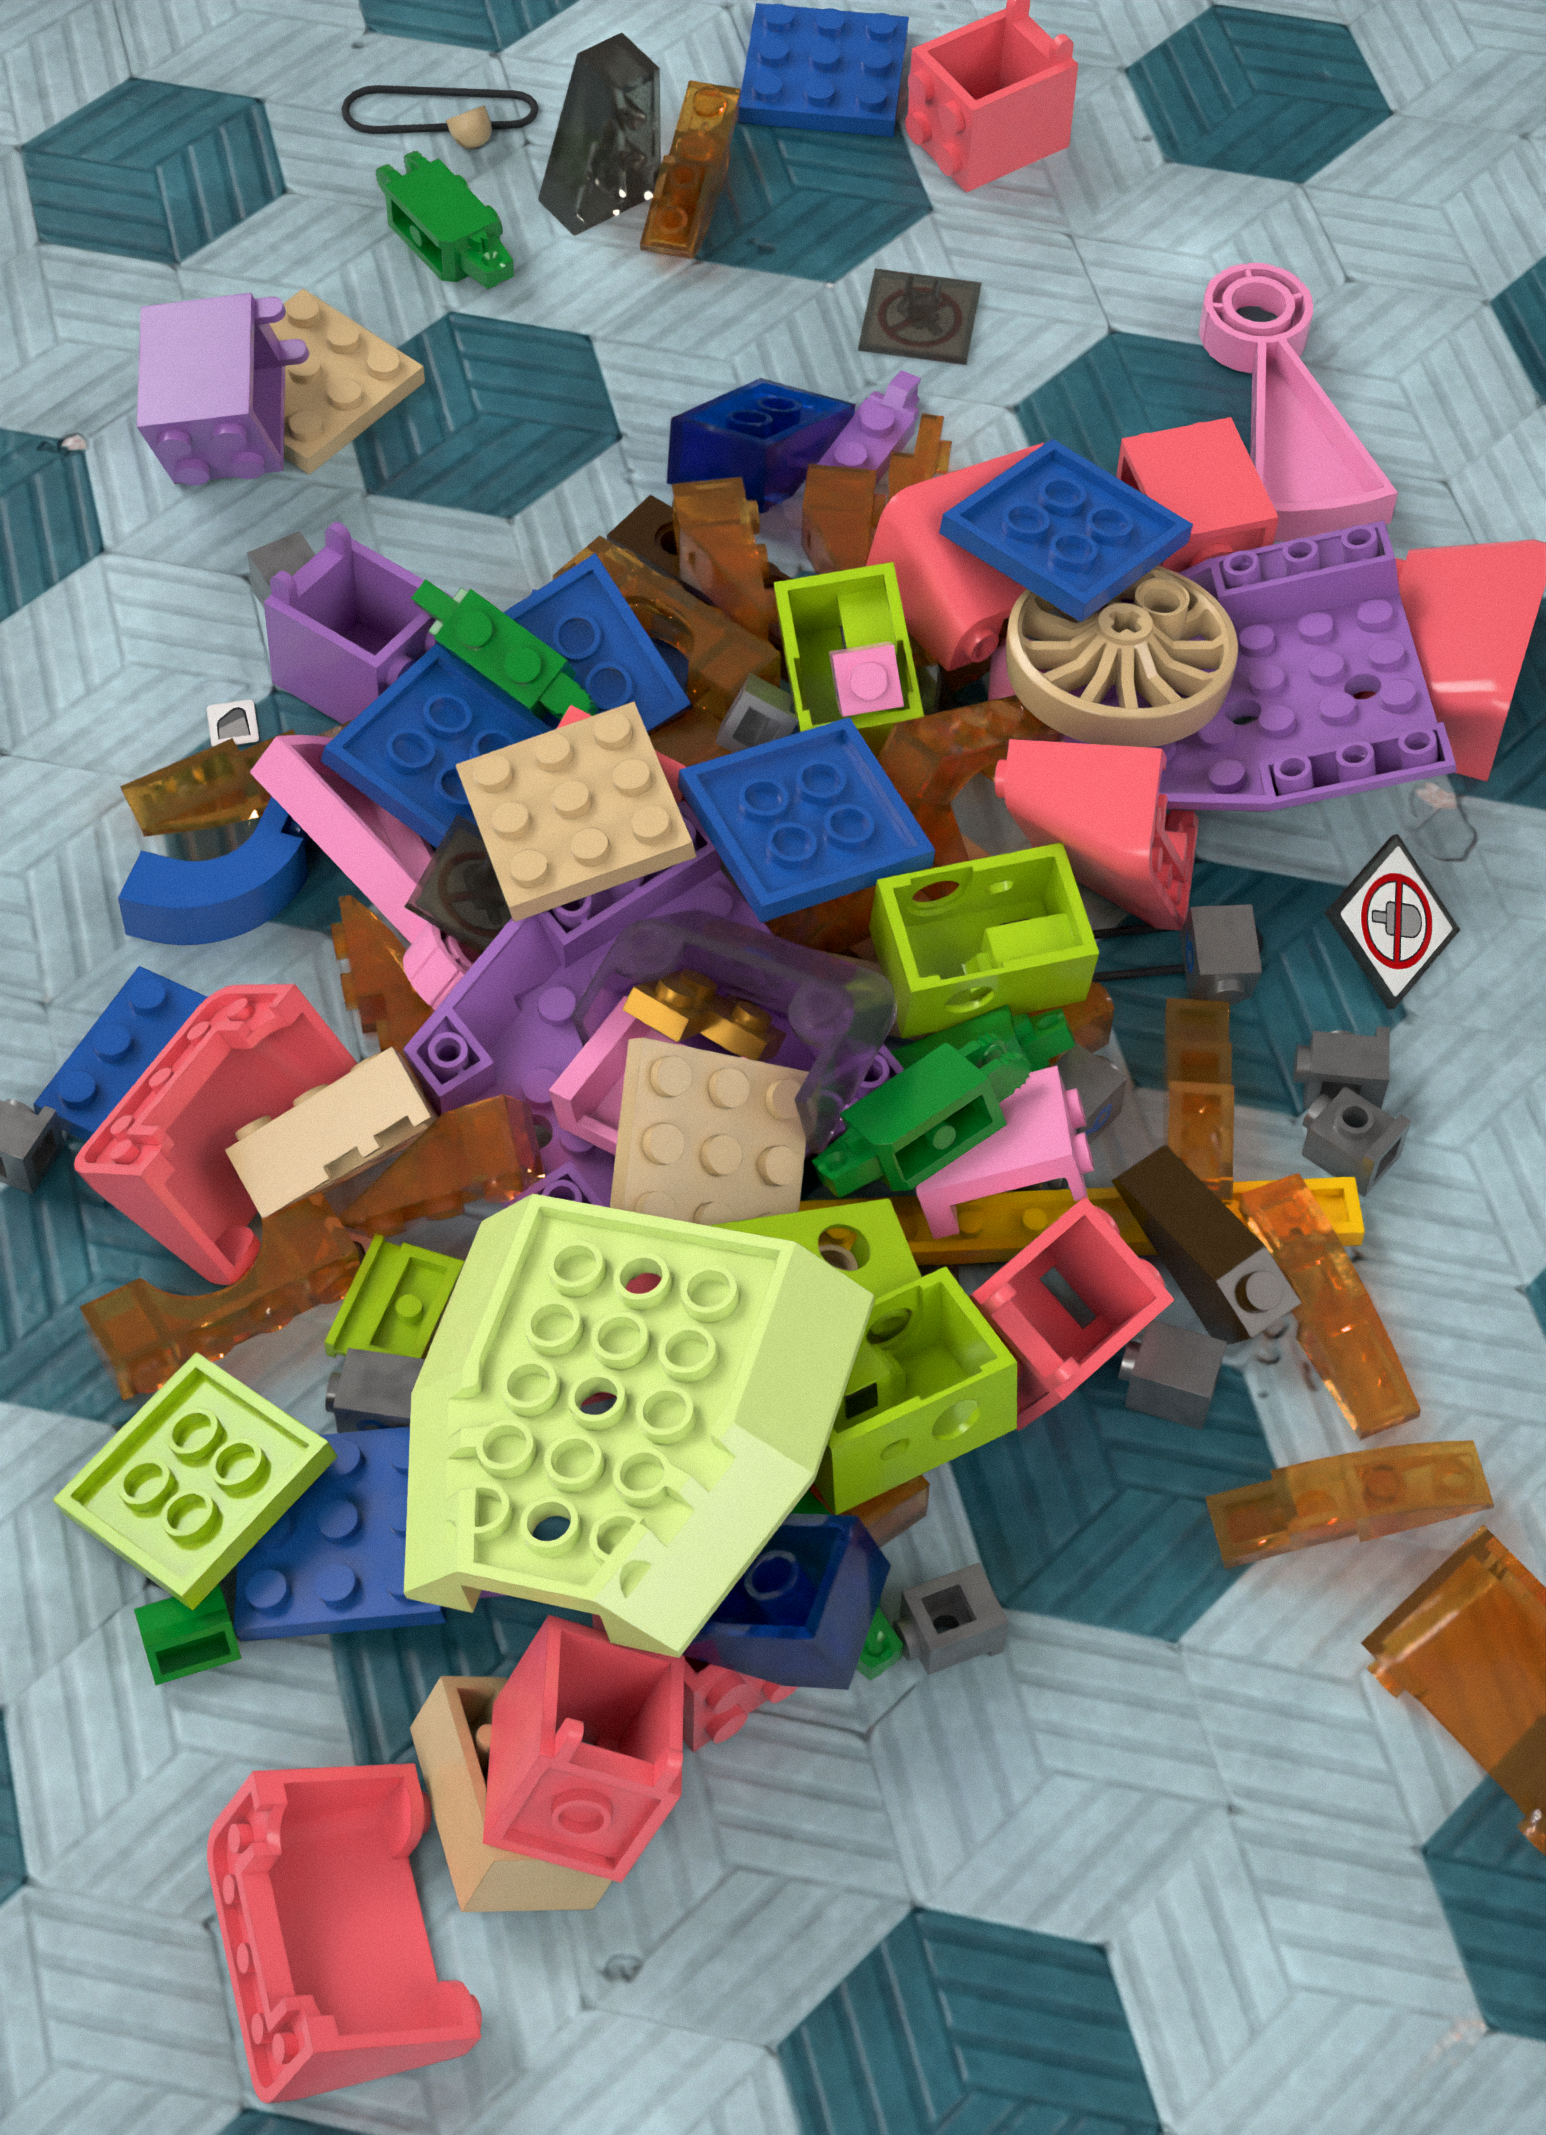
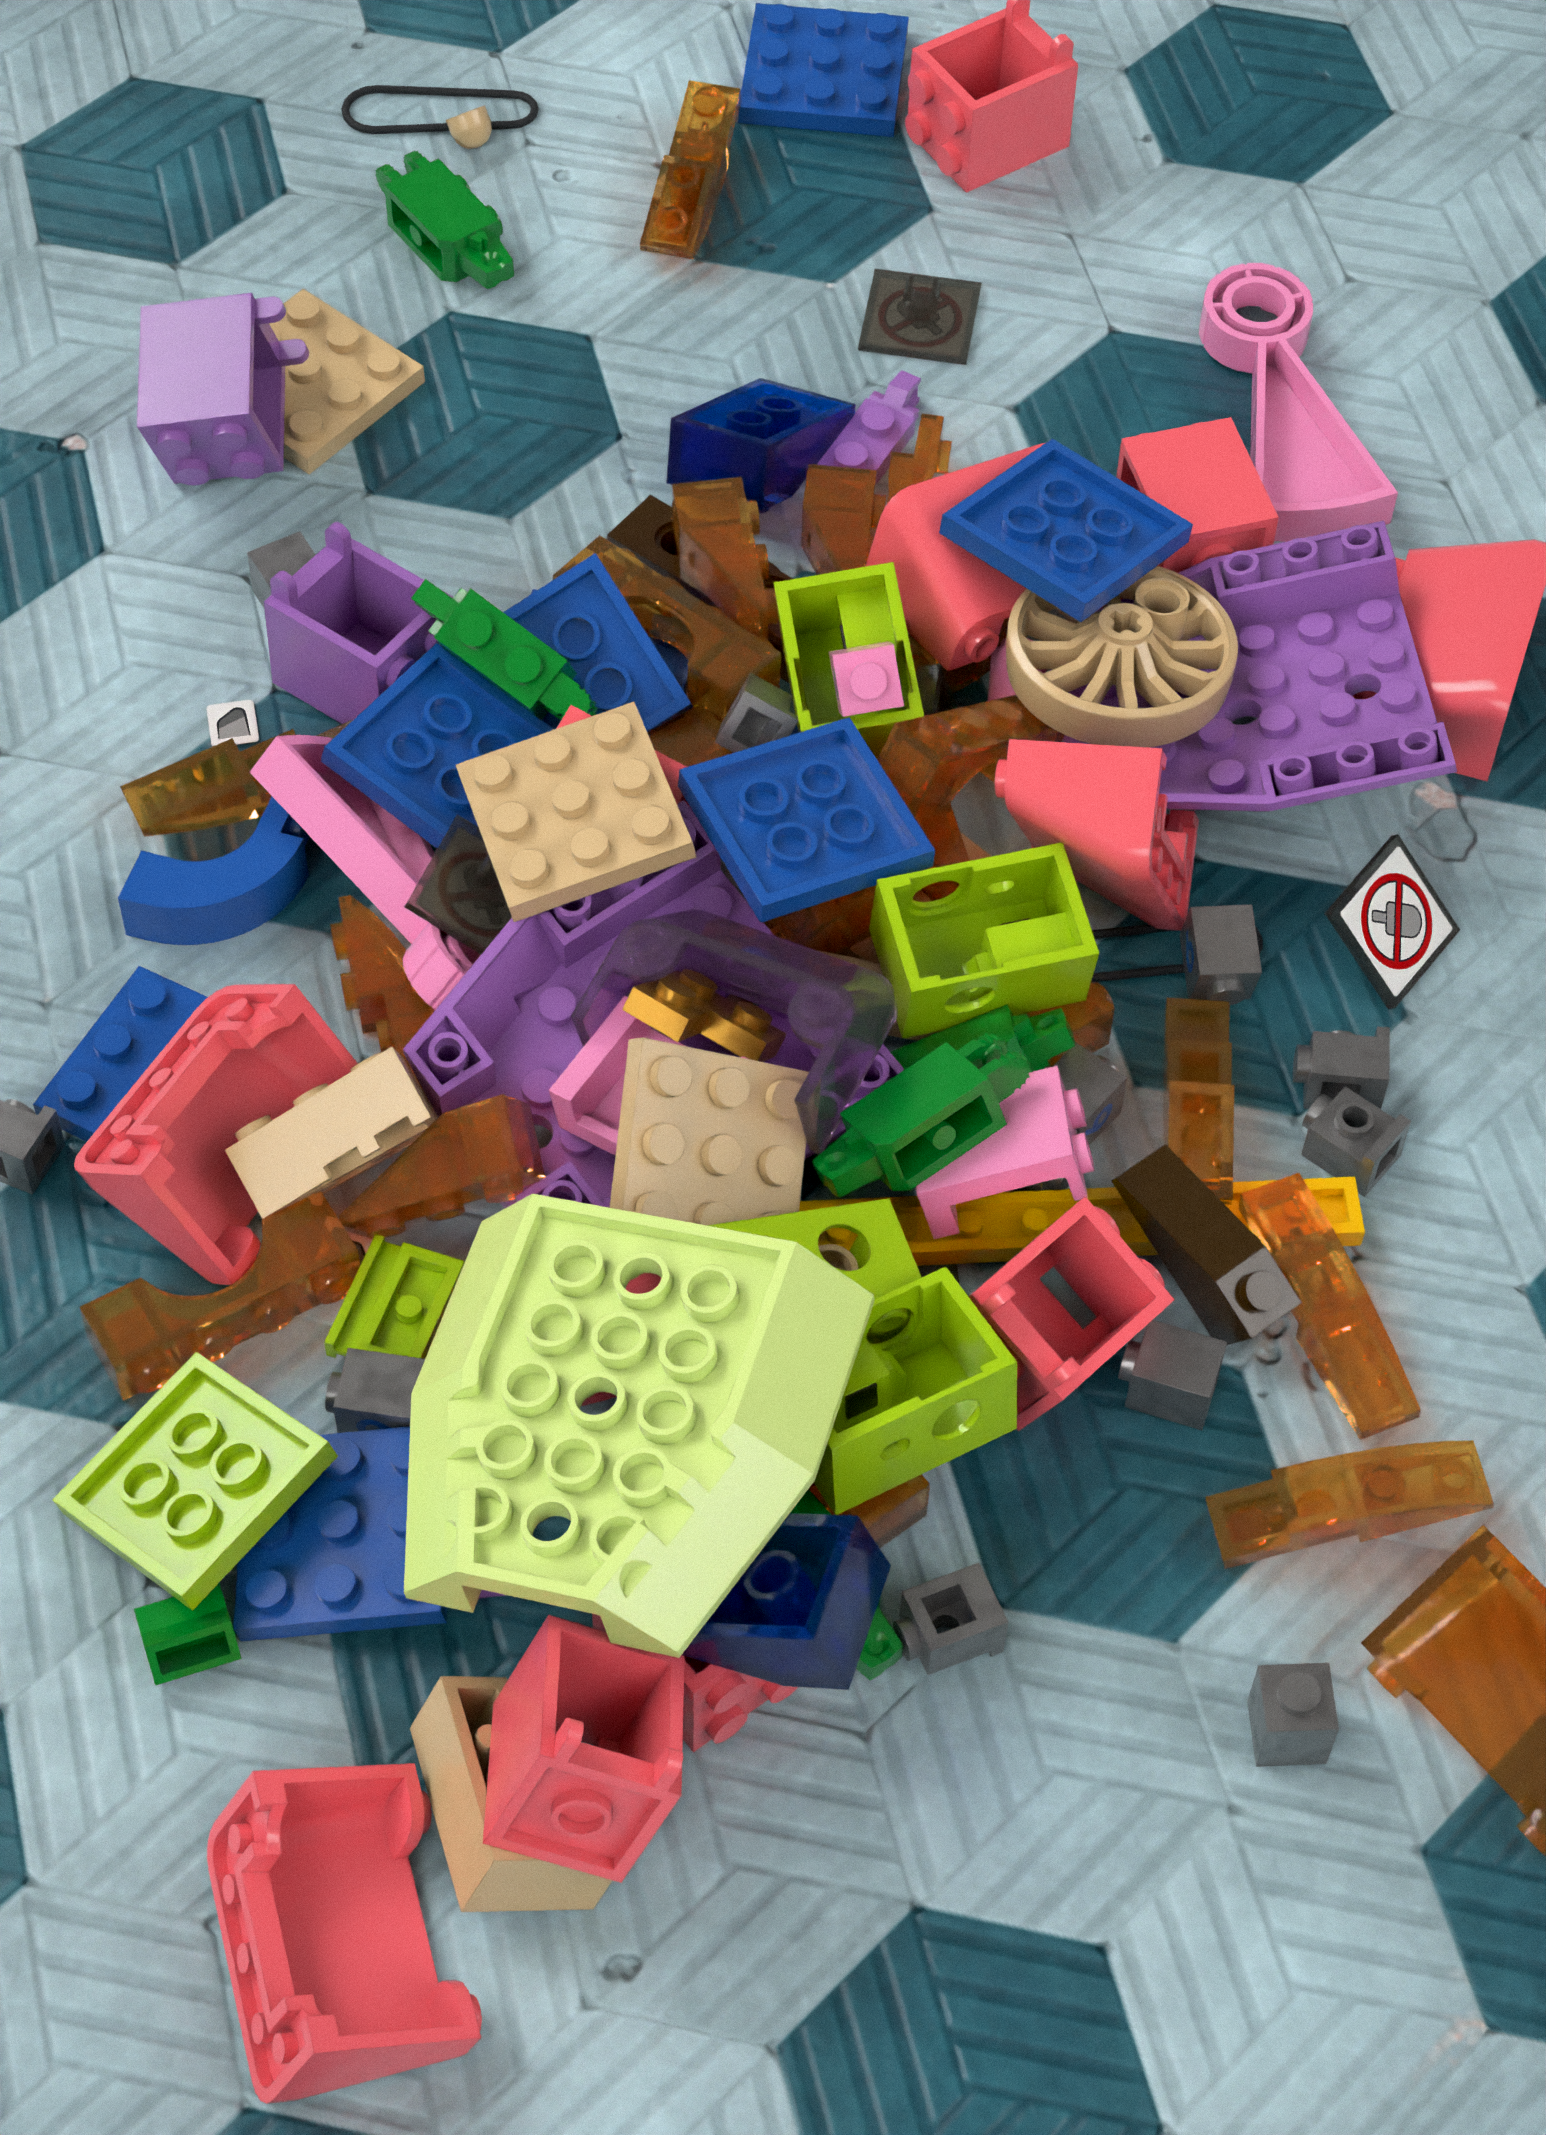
clear smoke wedge [538,32,661,236] -> none
none -> flat silver brick [1247,1663,1339,1767]

